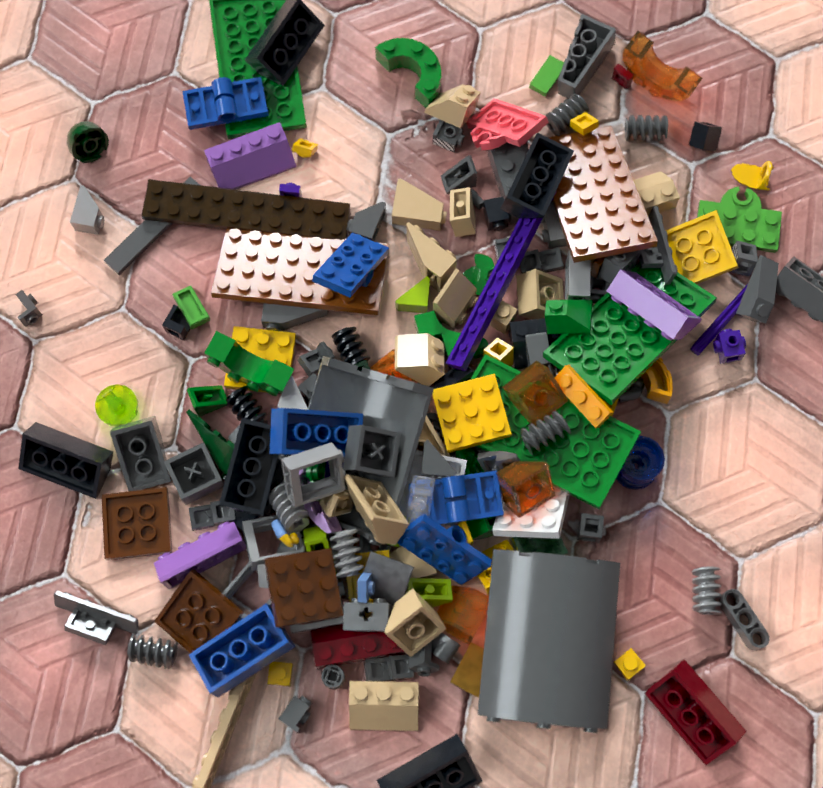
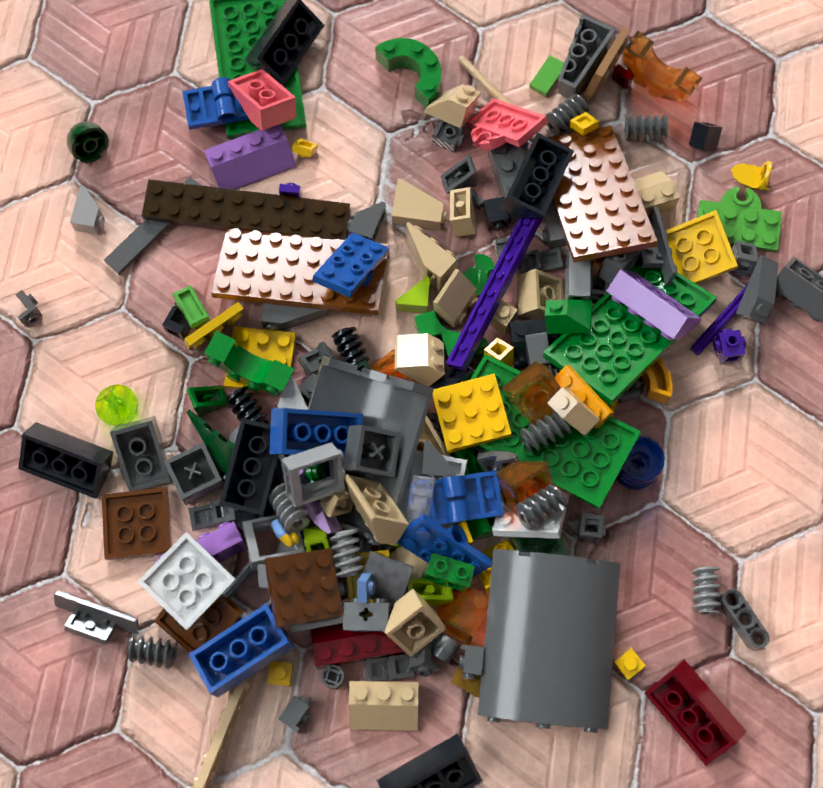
none -> white plate [138,532,236,630]
none -> yellow plate [184,302,243,350]
none -> coral slope [228,69,296,131]
none -> green bracket [421,553,475,592]
none -> tan piece [459,56,511,104]
none -> dark grey brick [459,645,484,680]
none -> dark grey piece [516,484,568,530]
none -> tan slope [548,387,601,436]
none -> medium nougat plate [582,26,630,104]

